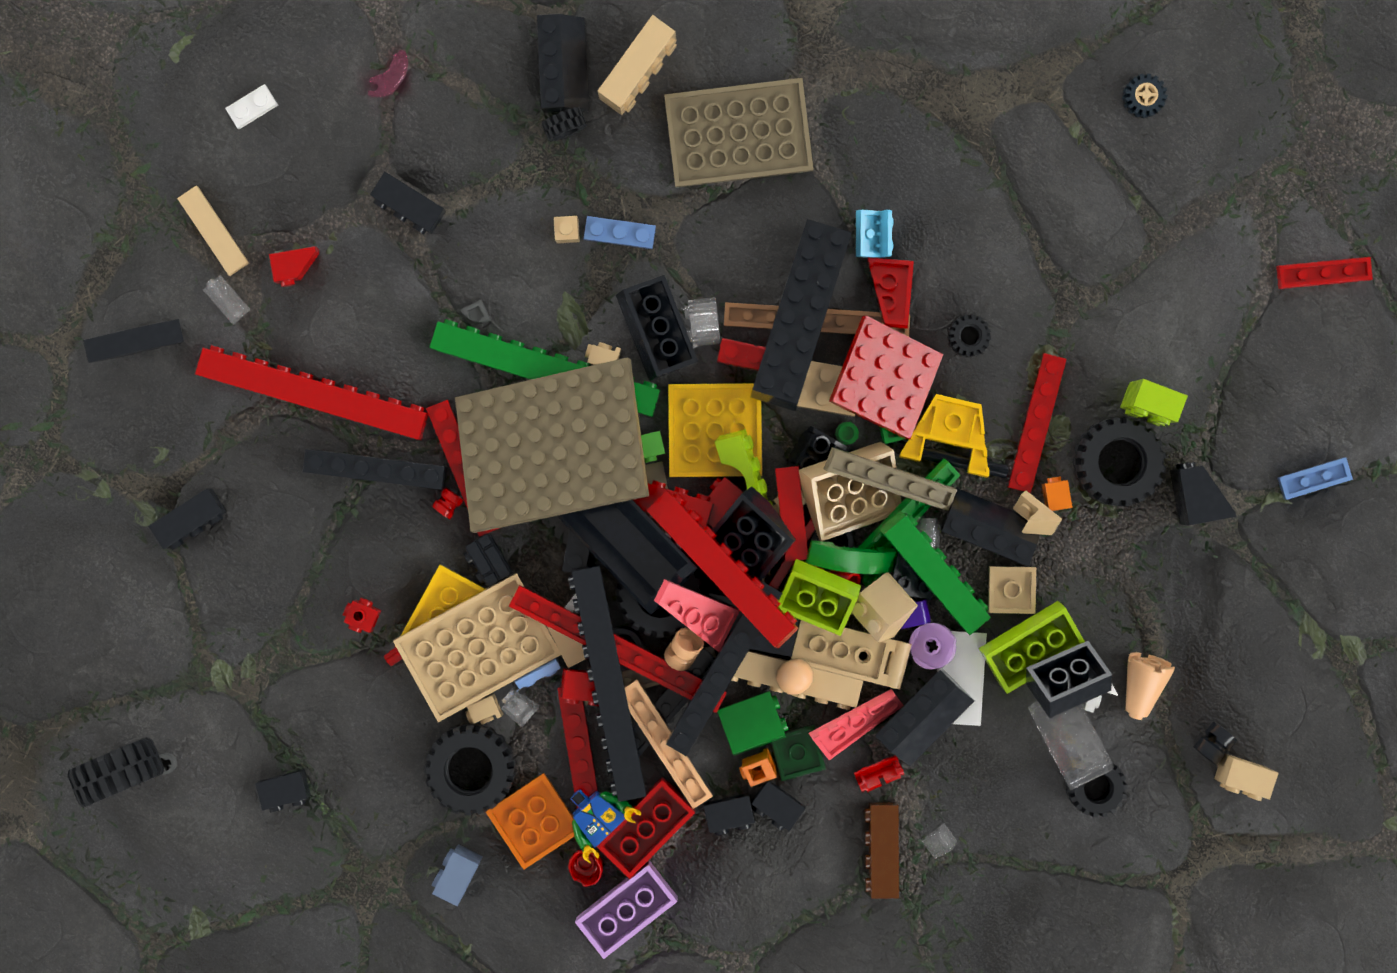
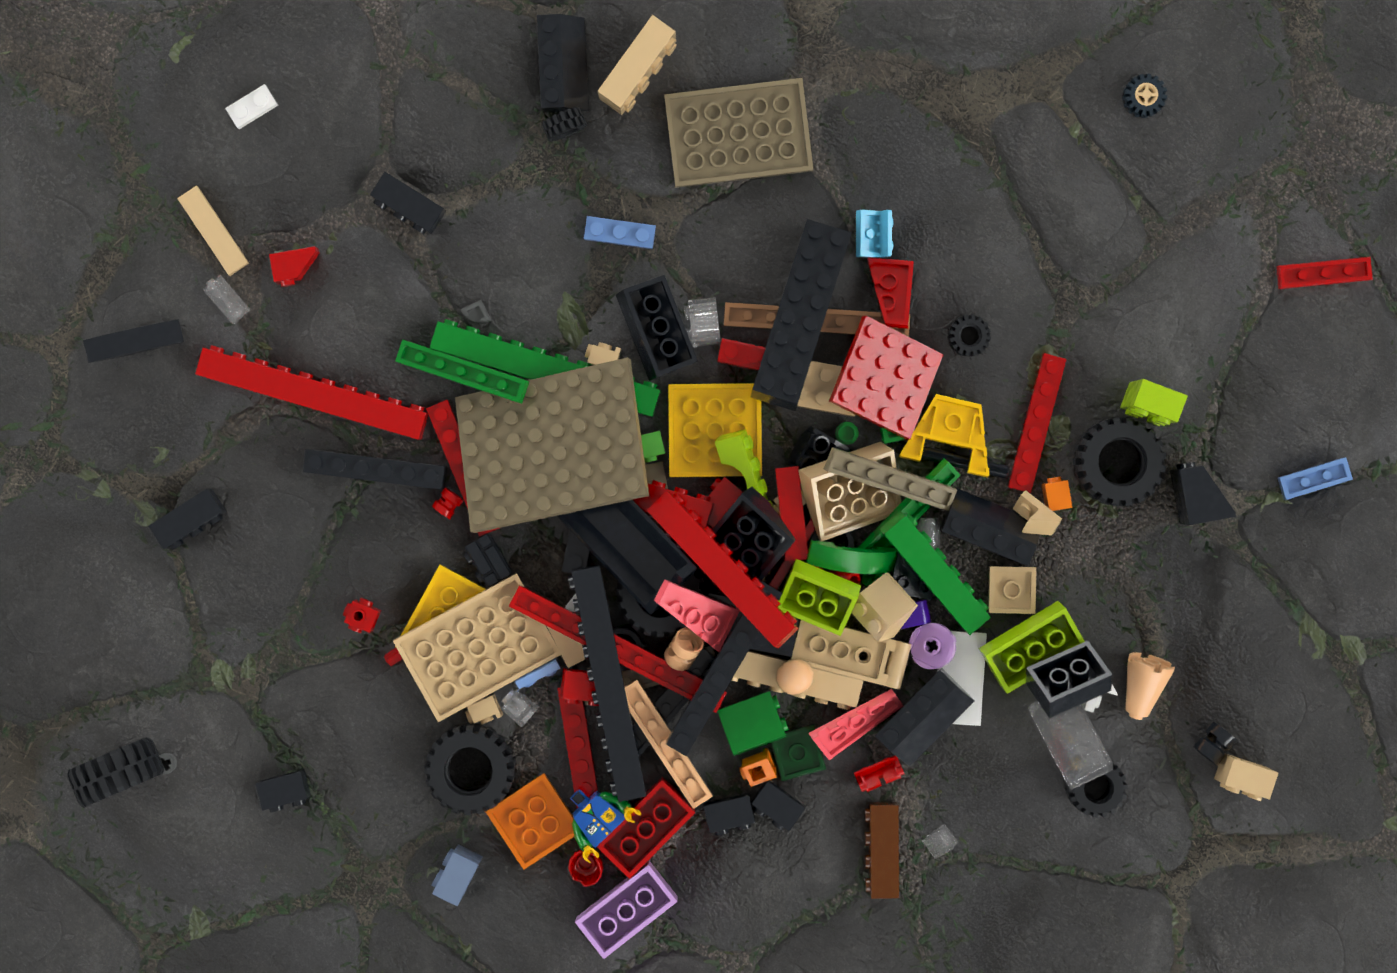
clear pink piece [368,50,408,98] -> none
tan brick [554,216,580,243] -> none
none -> green plate [395,339,529,404]

